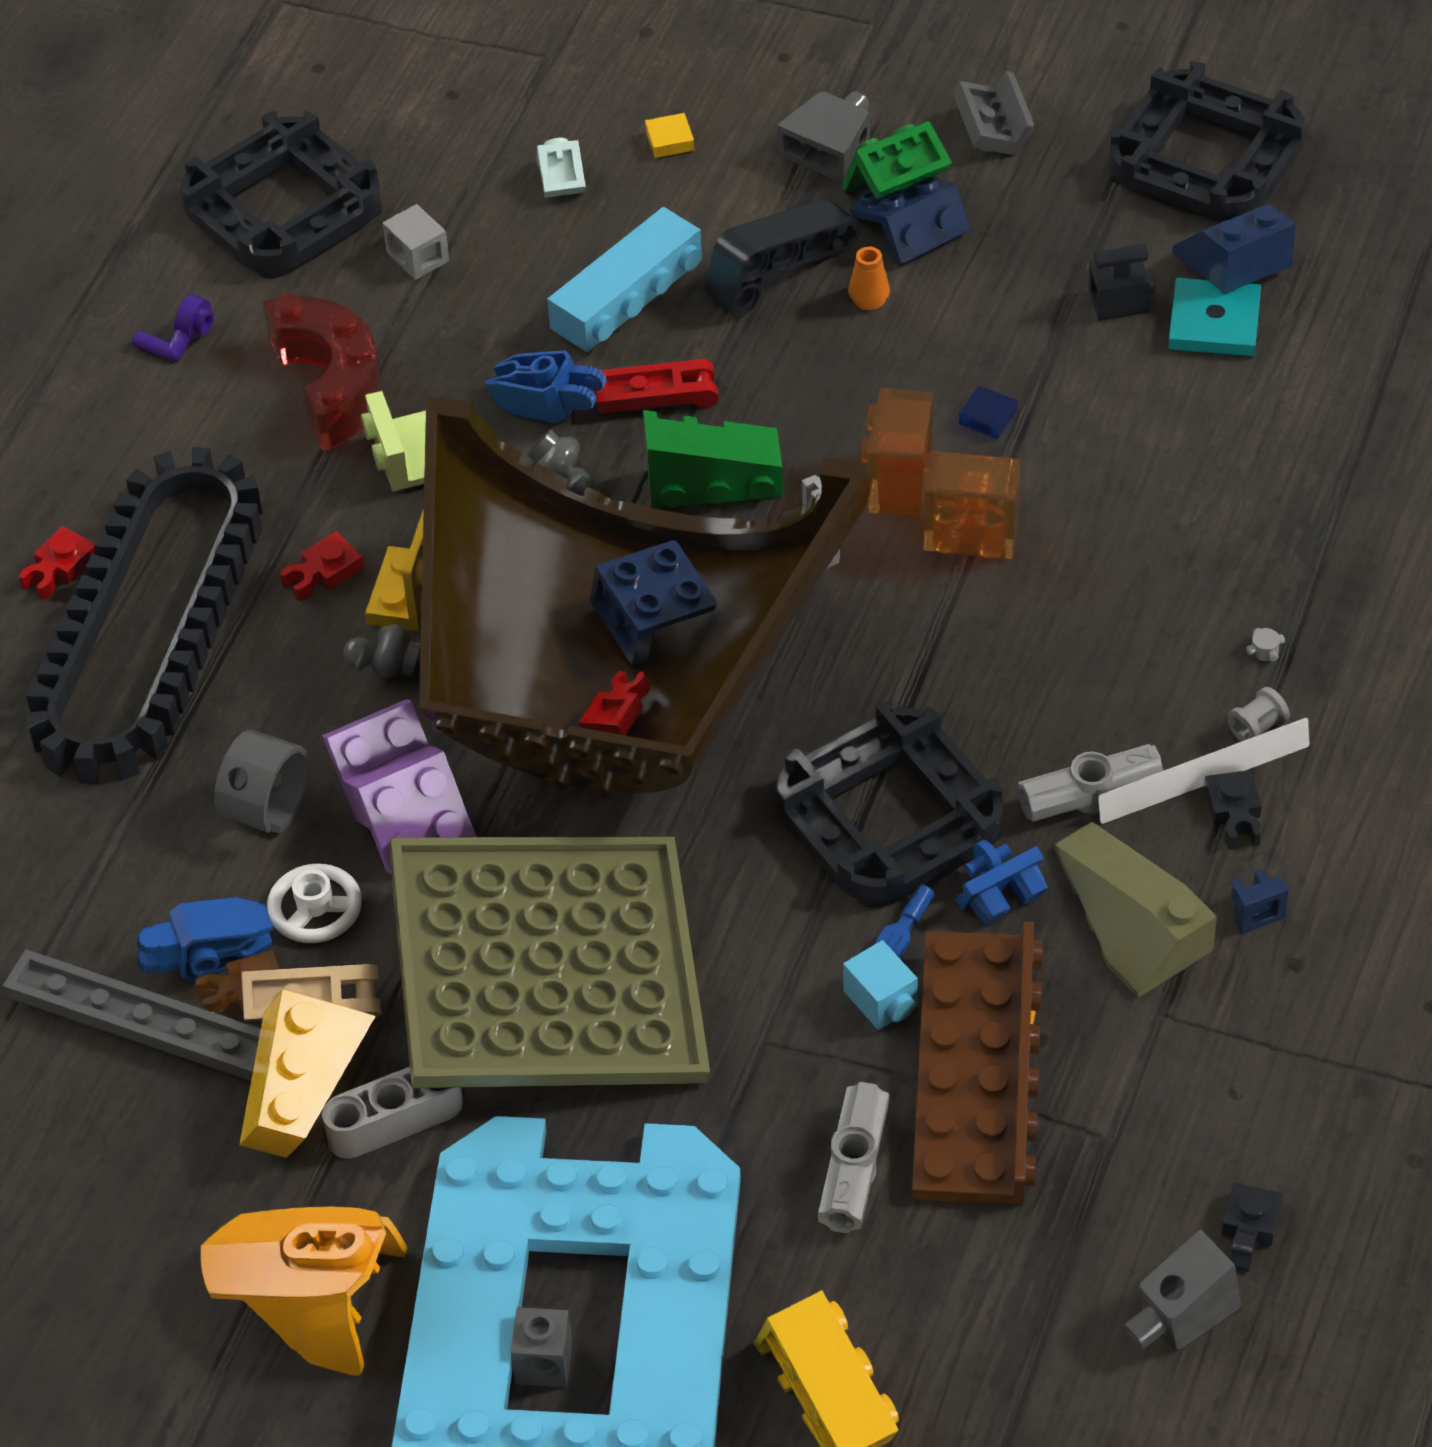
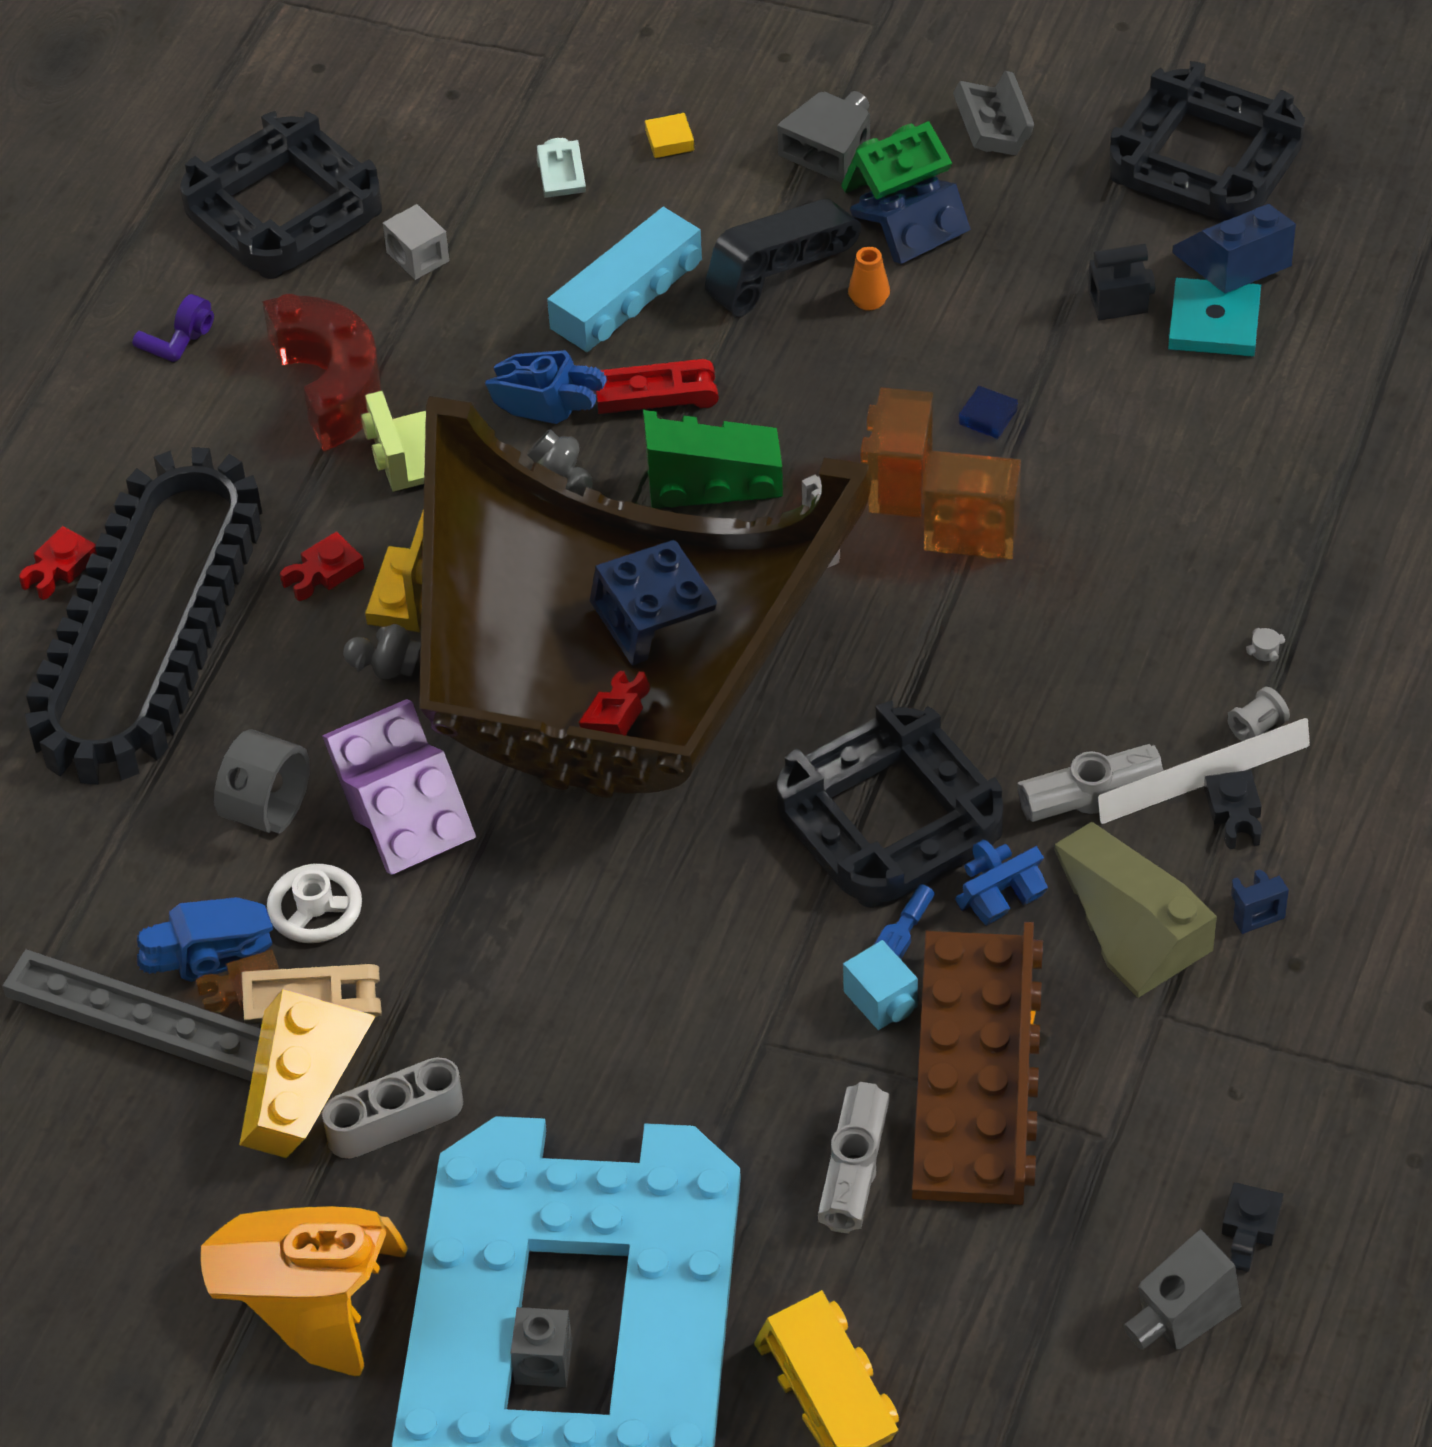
olive plate [389,837,710,1088] -> none

